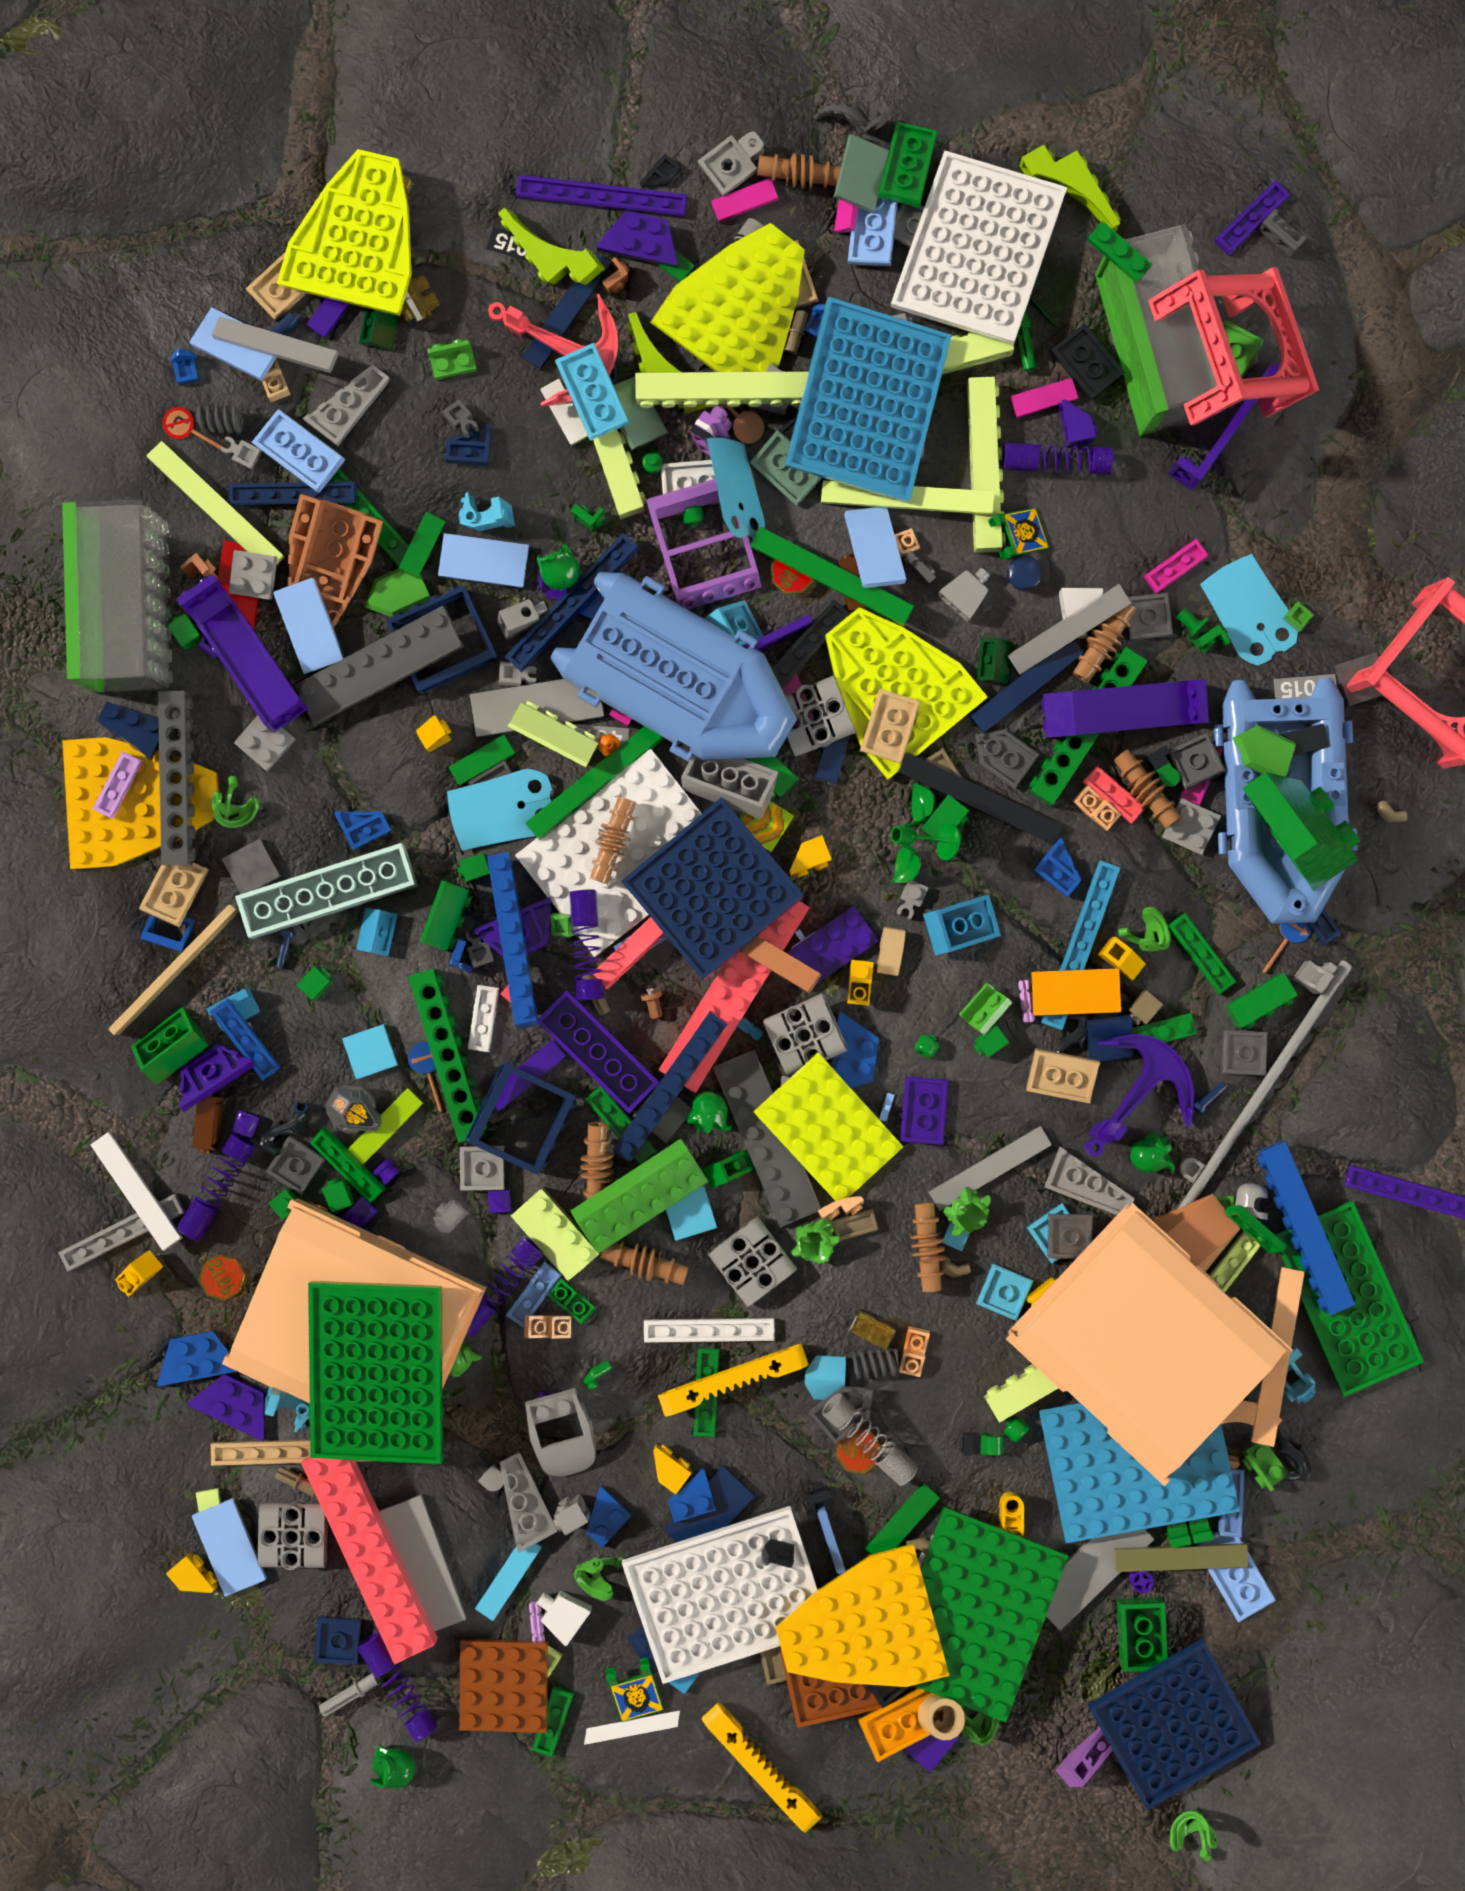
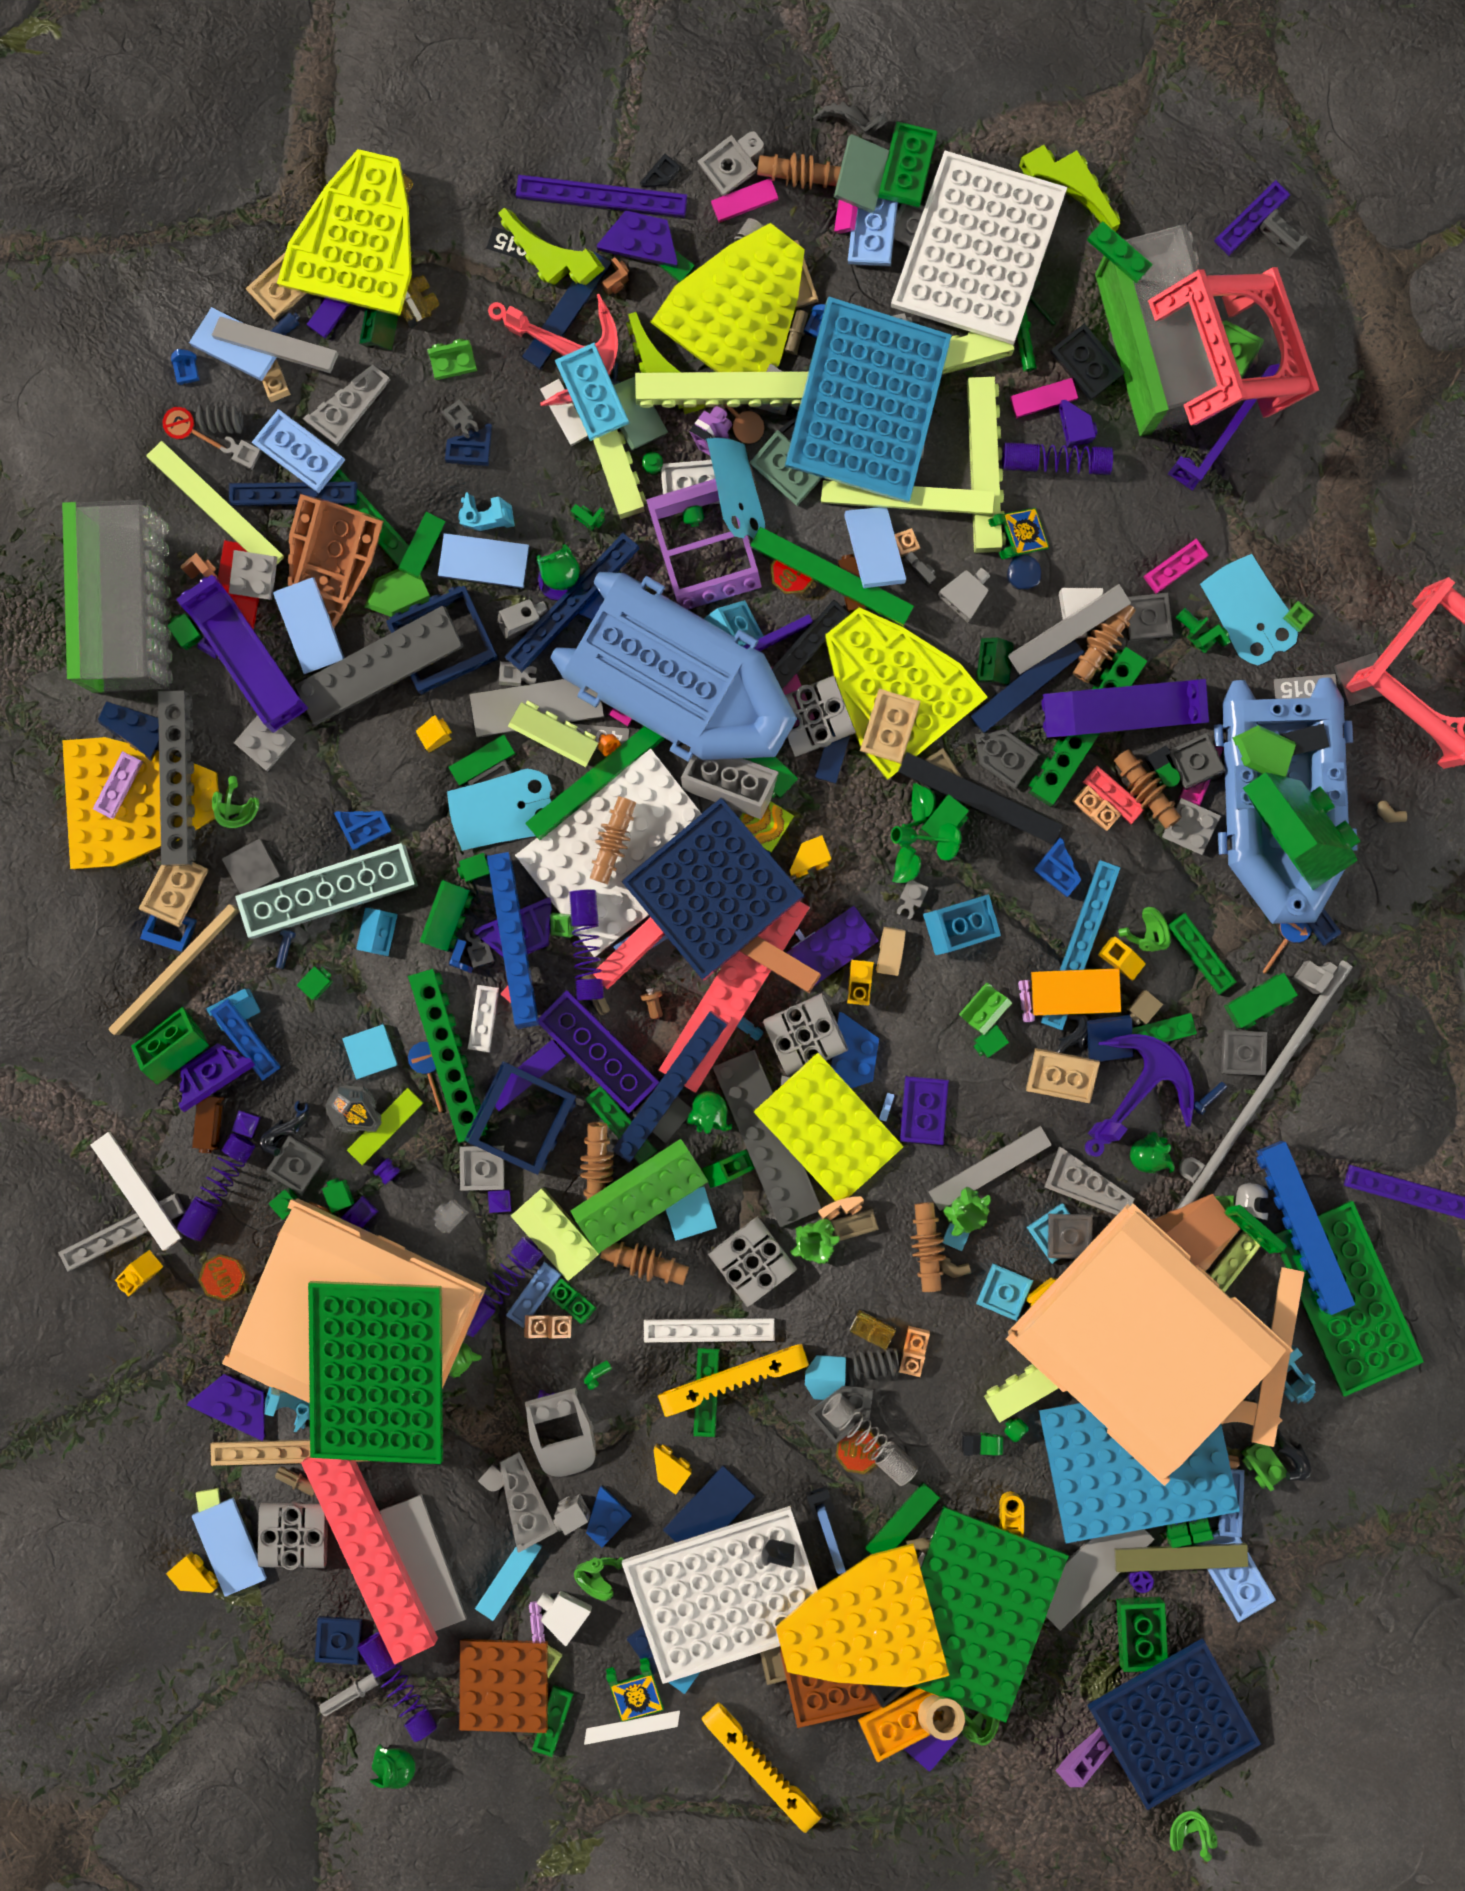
blue wing [157,1331,238,1386] -> none
green tile [310,1127,386,1204] -> none
blue wing [668,1468,716,1523] -> none
green piece [914,1035,939,1059] -> none

